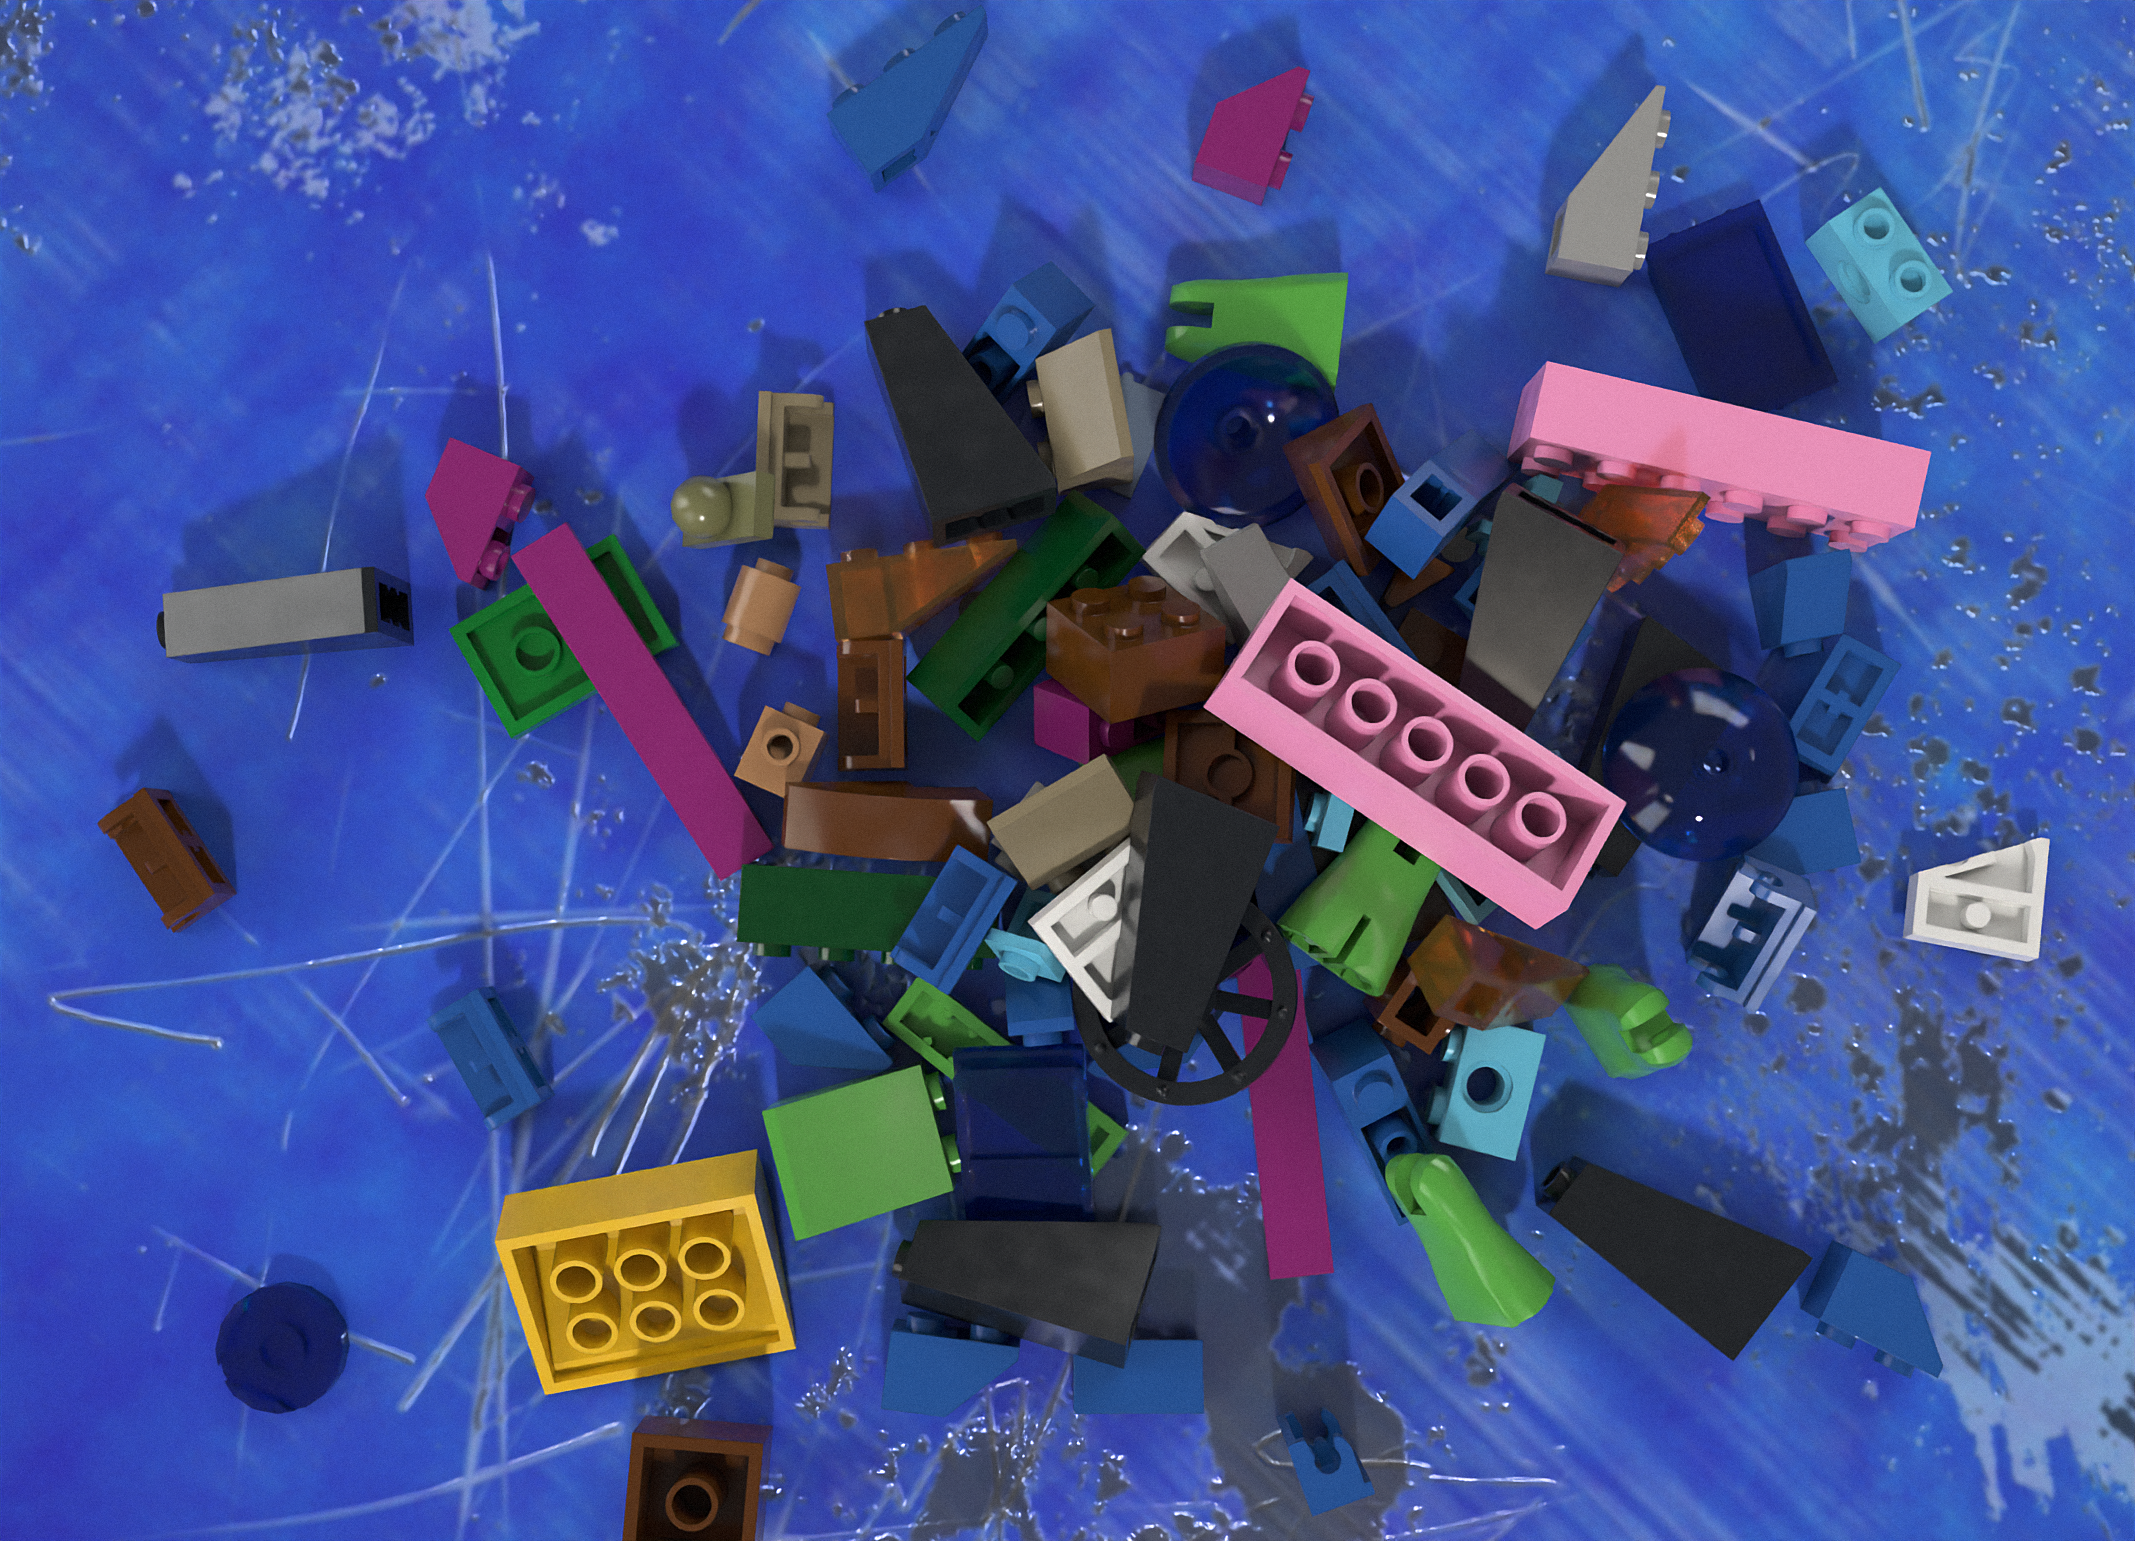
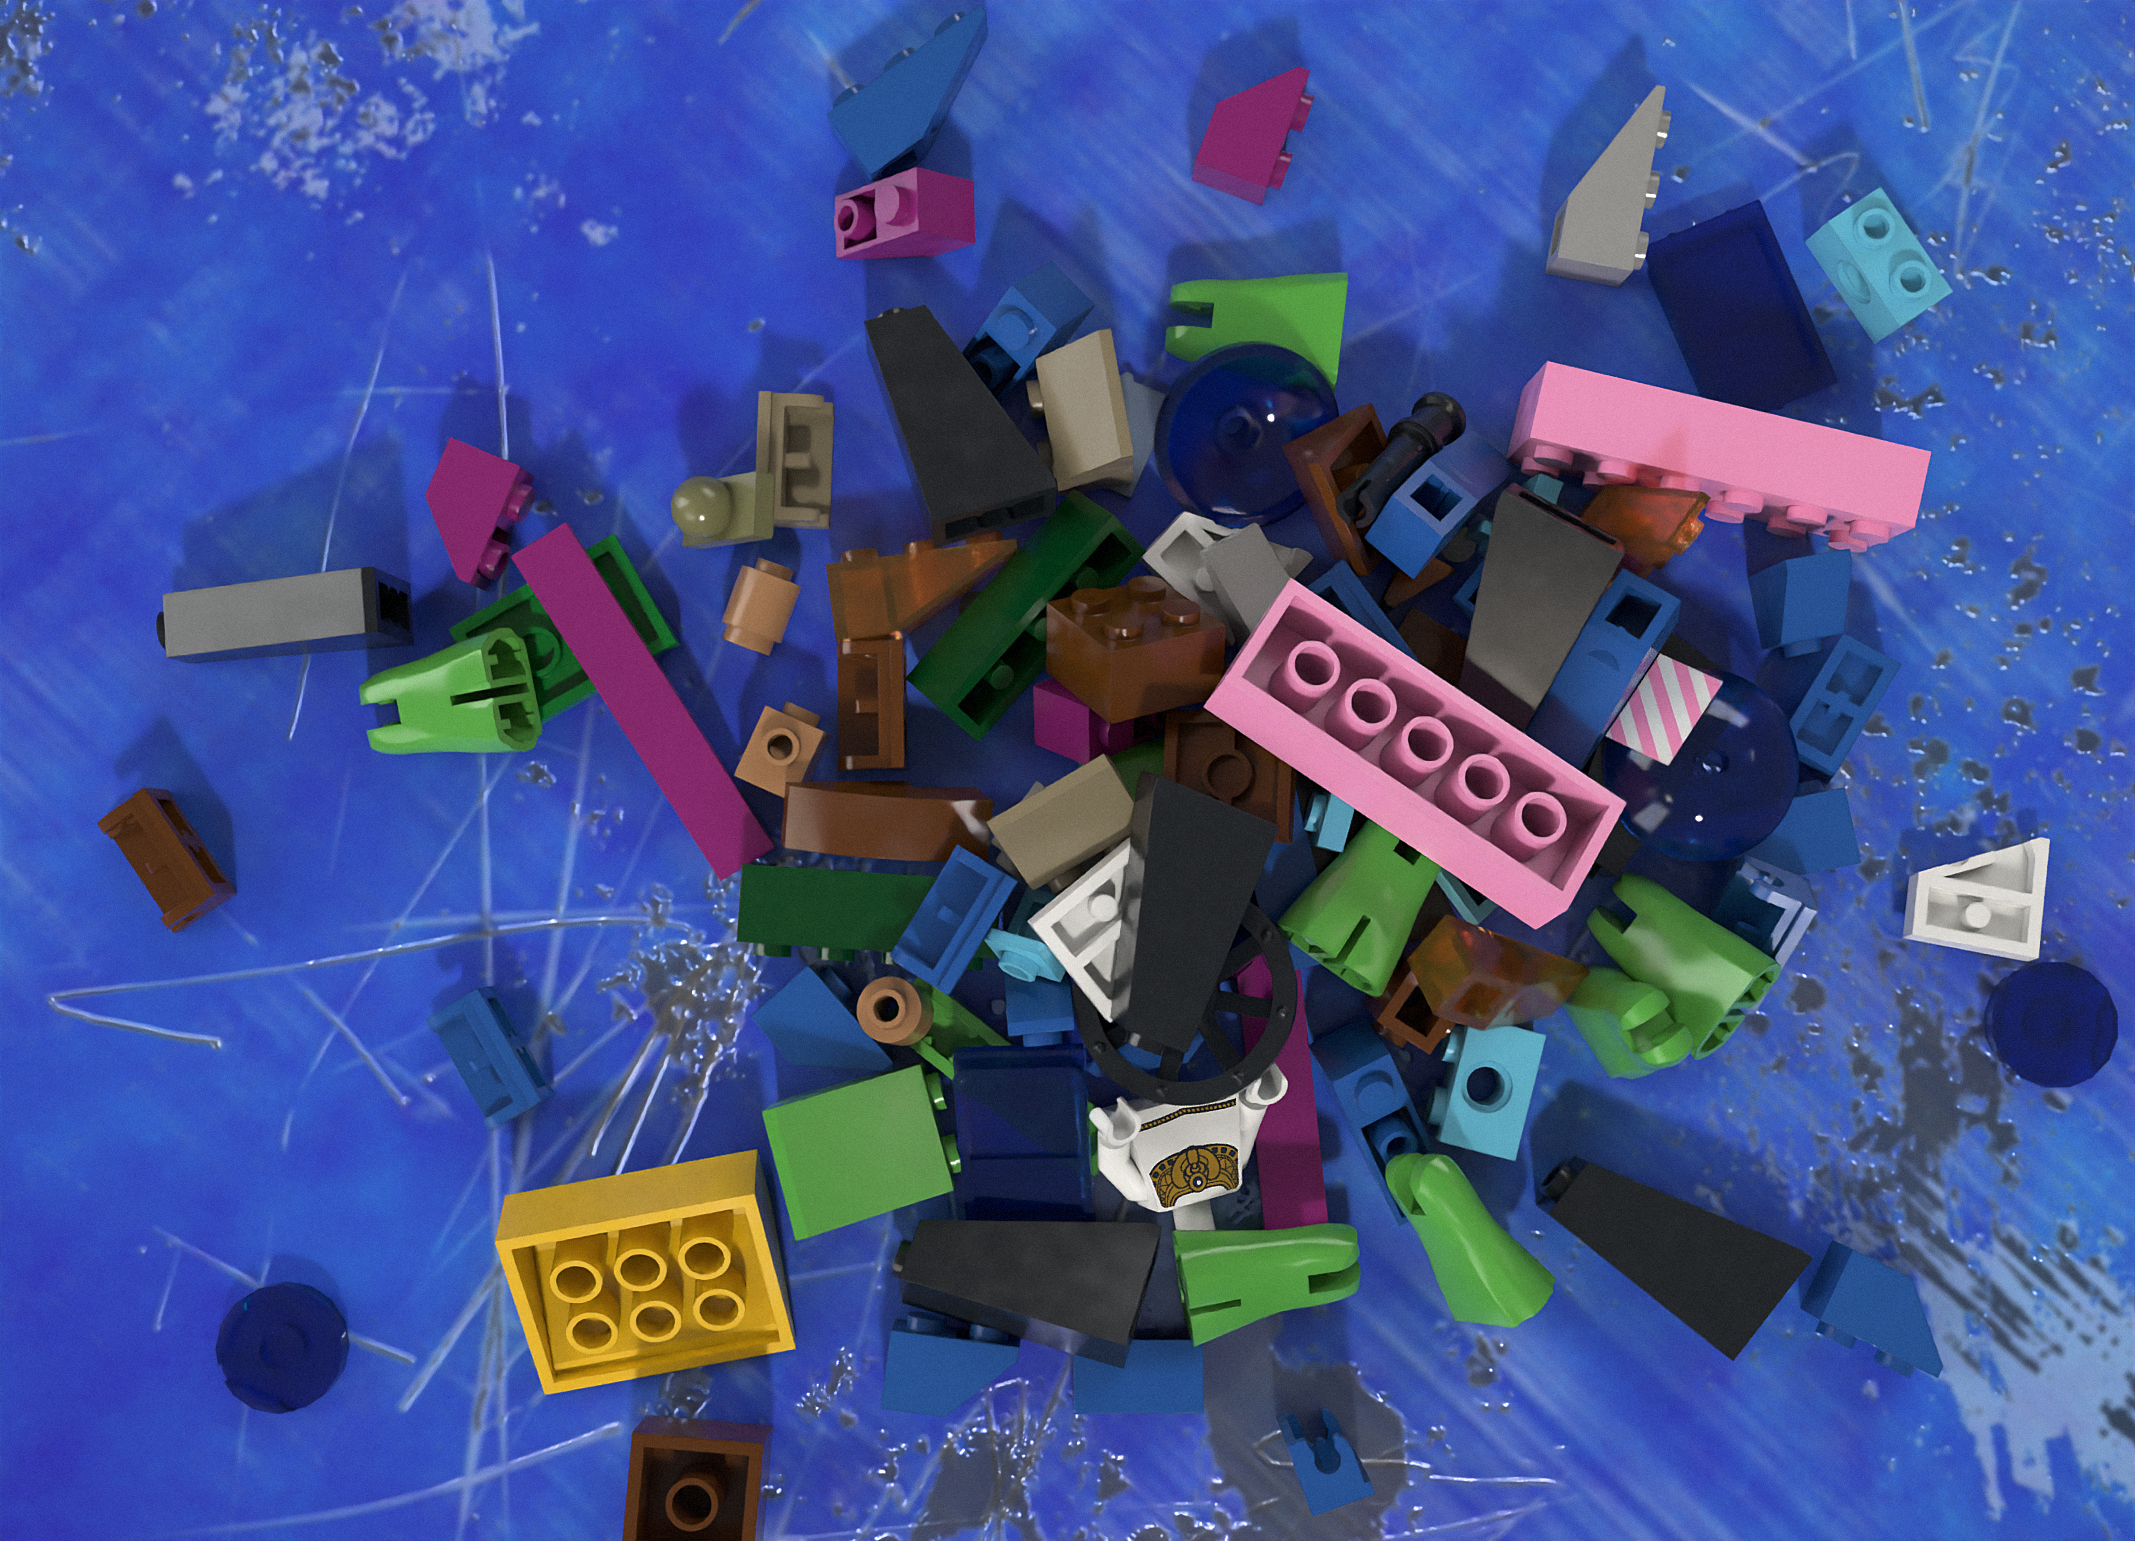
none -> bright green piece [359,628,543,755]
none -> magenta slope [834,167,976,260]
none -> medium nougat brick [857,976,934,1046]
none -> white torso [1089,1062,1288,1230]
none -> bright green piece [1172,1223,1361,1347]
none -> black pin [1336,391,1466,528]
none -> blue slope [1525,568,1681,772]
none -> bright green piece [1586,871,1782,1060]
none -> sticker [1605,654,1723,766]
none -> clear blue tile [1984,961,2118,1088]

